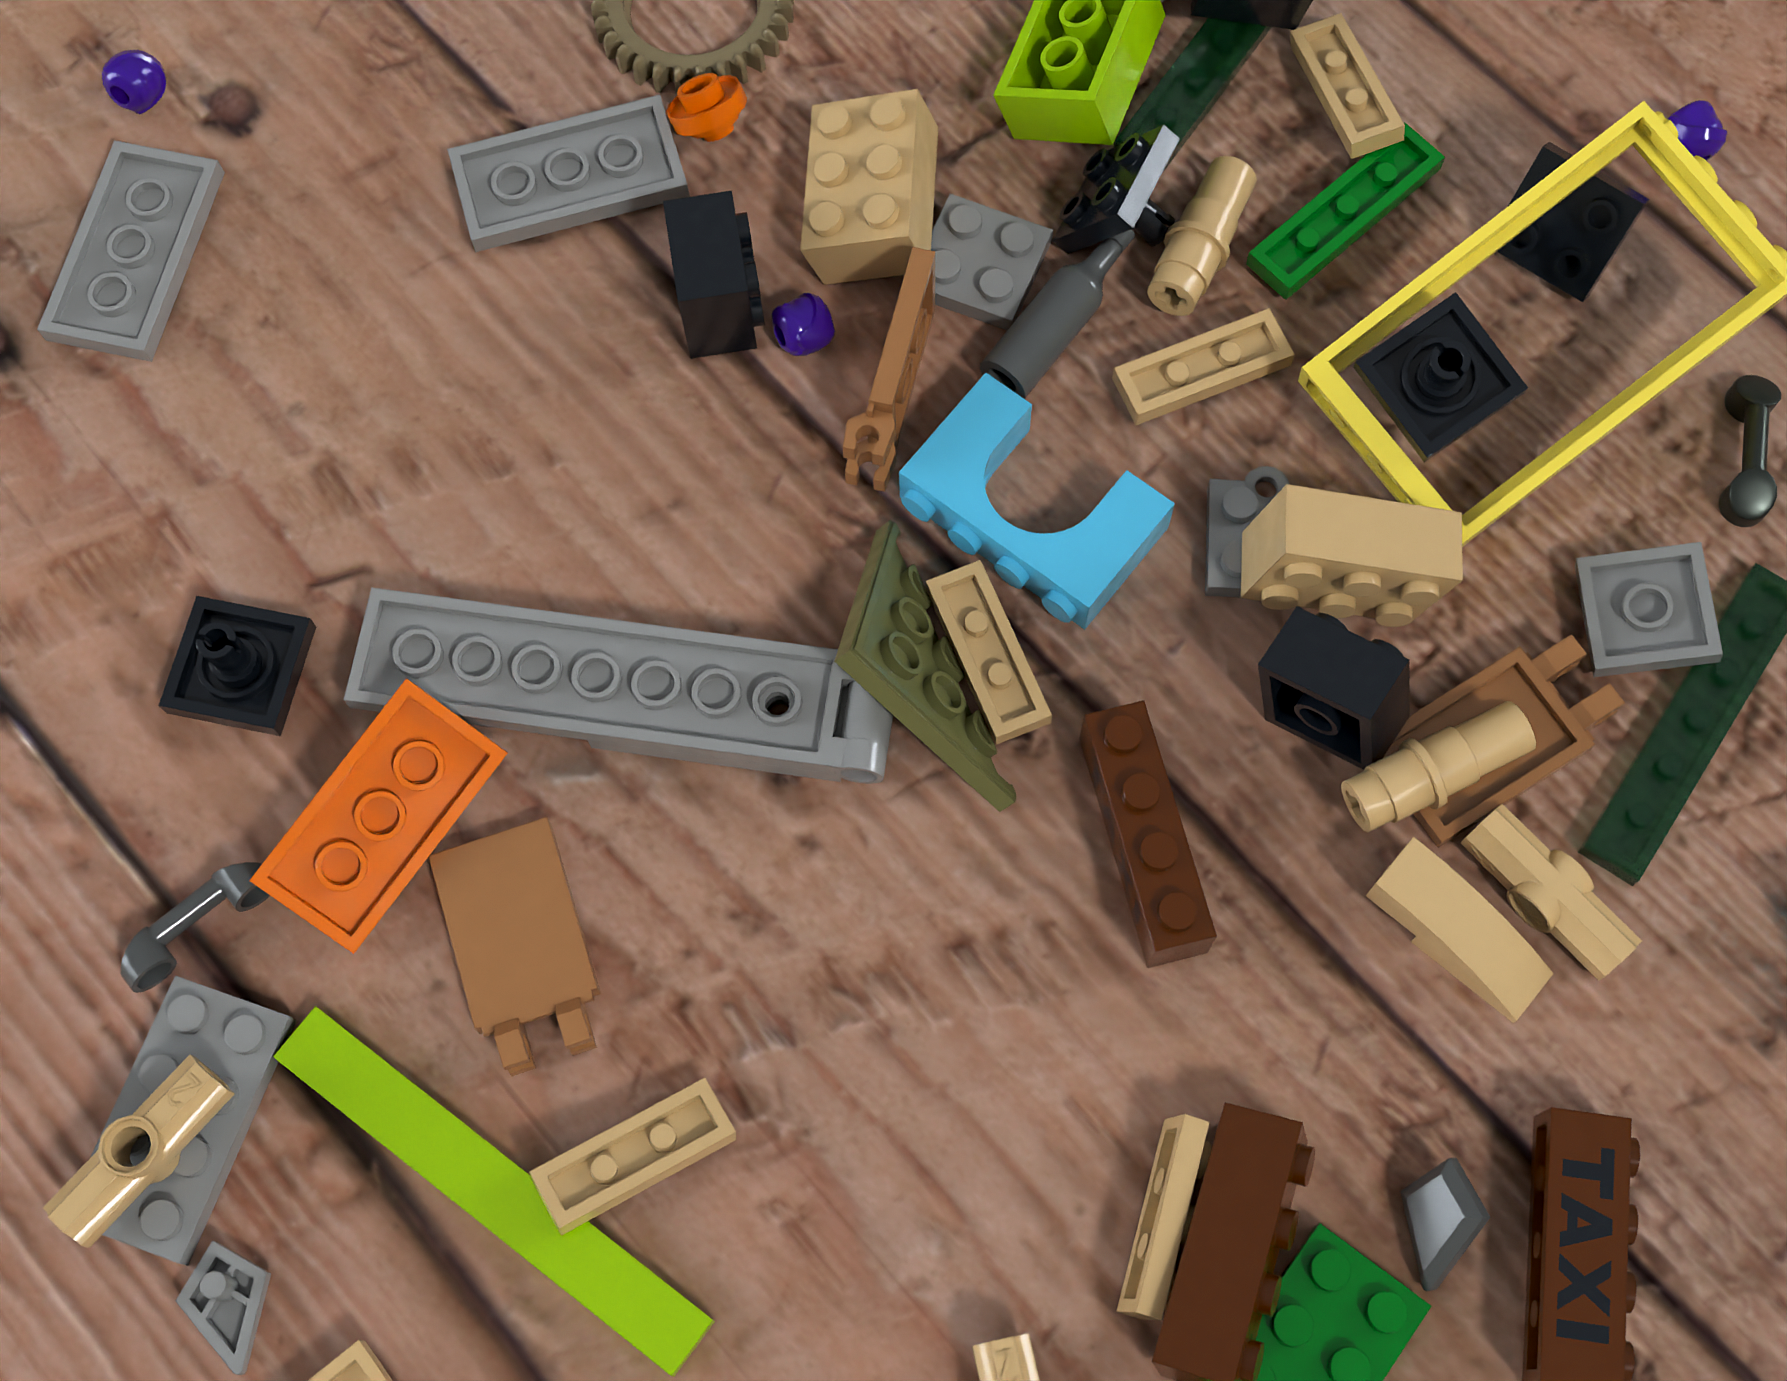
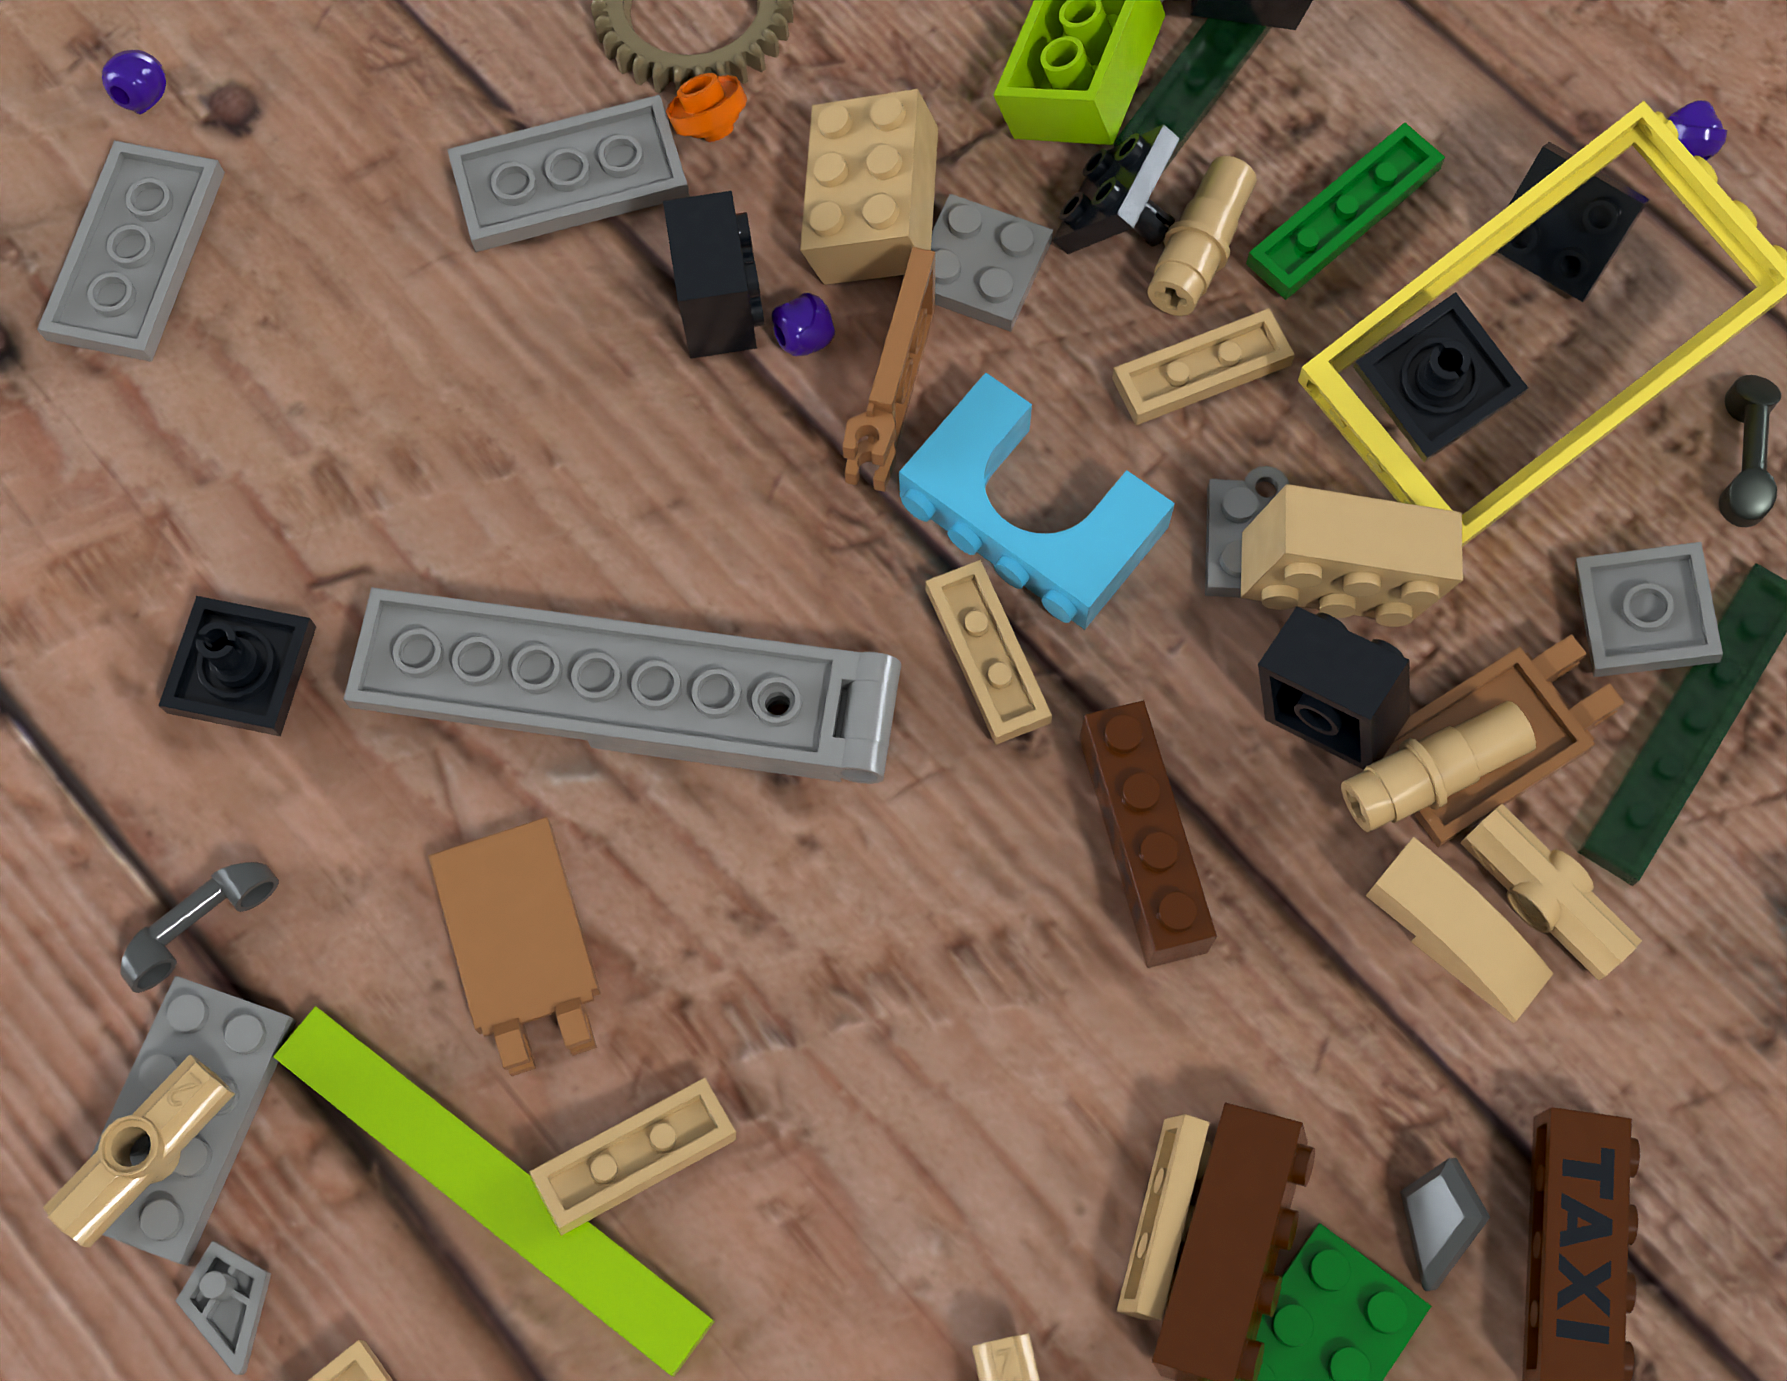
orange plate [249,678,508,954] -> none
olive tile [834,520,1016,812] -> none
dark grey piece [979,229,1135,399] -> none
tan plate [1290,13,1405,159] -> none

